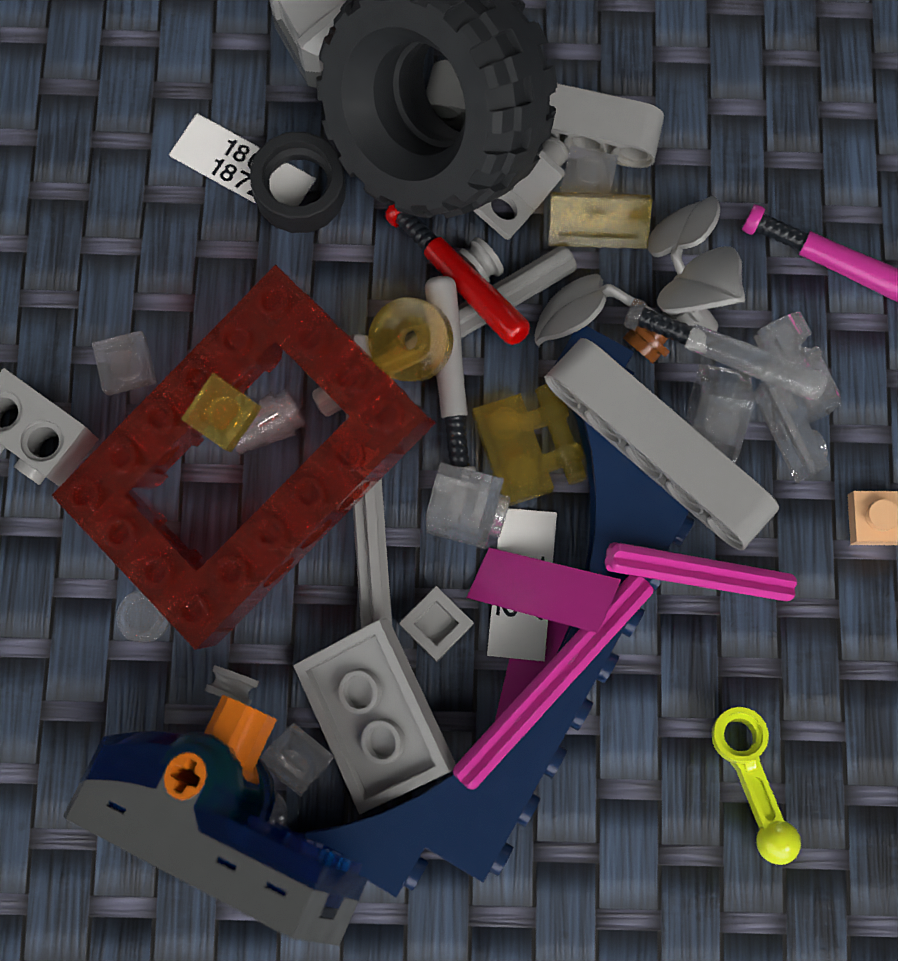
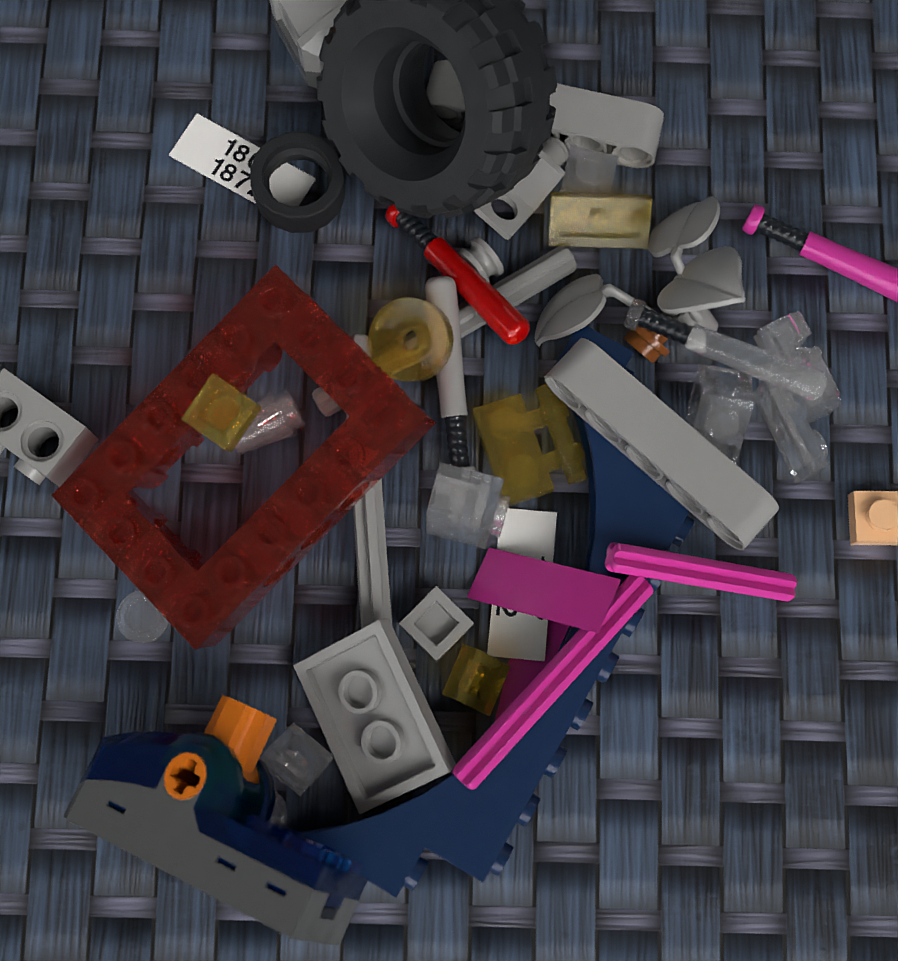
clear plate [92,330,157,396] -> none
light grey bush [204,665,259,706] -> none
neon yellow piece [711,707,801,865] -> none
none -> clear yellow plate [442,644,510,716]

